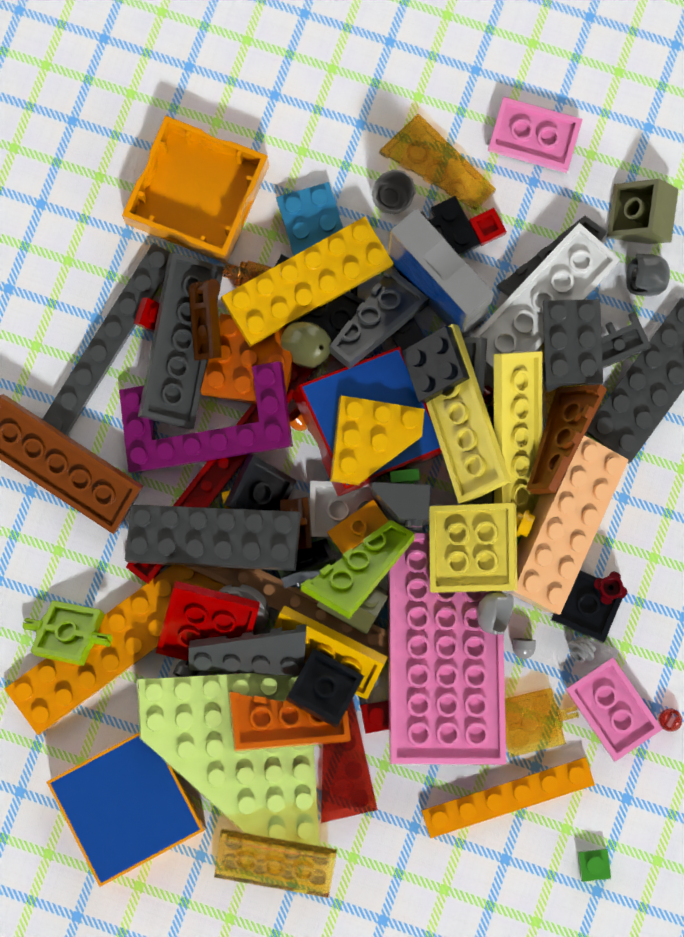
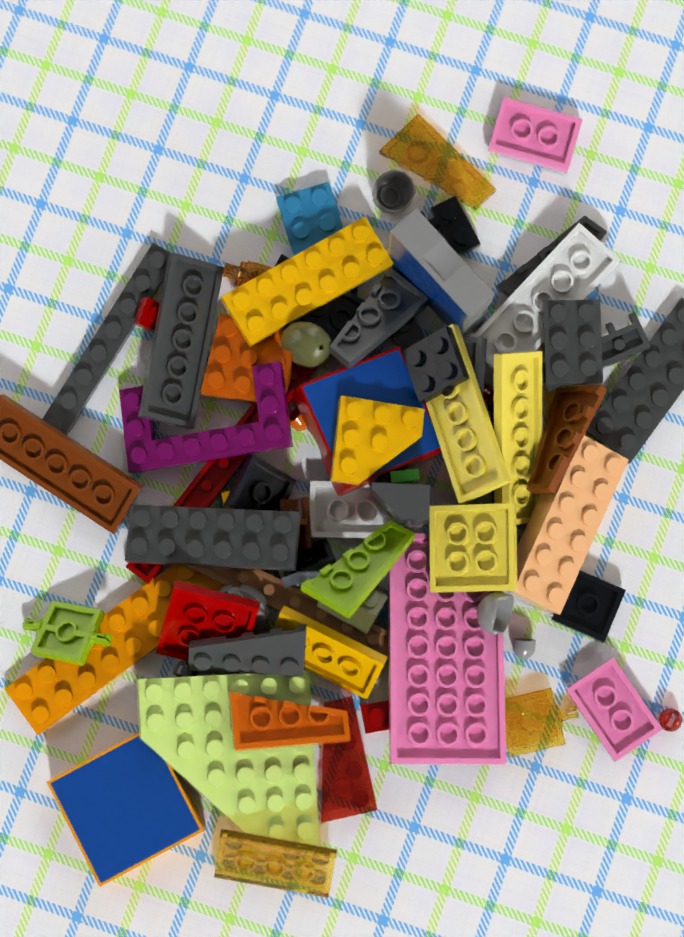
light orange tile [122,115,269,264] -> none
reddish brown plate [189,279,222,361] -> none
black plate [285,648,364,728] -> none
light orange plate [327,499,389,554] -> none
light orange plate [421,757,595,839] -> none
red plate [469,208,507,246] -> none
yellow plate [516,509,536,537] -> none
light grey plate [568,636,596,663] -> none
bright green plate [578,849,611,882] -> none
dark red plate [594,571,627,605] -> none
olive slope [607,179,679,244] -> none
dark grey helmet [626,254,670,297] -> none

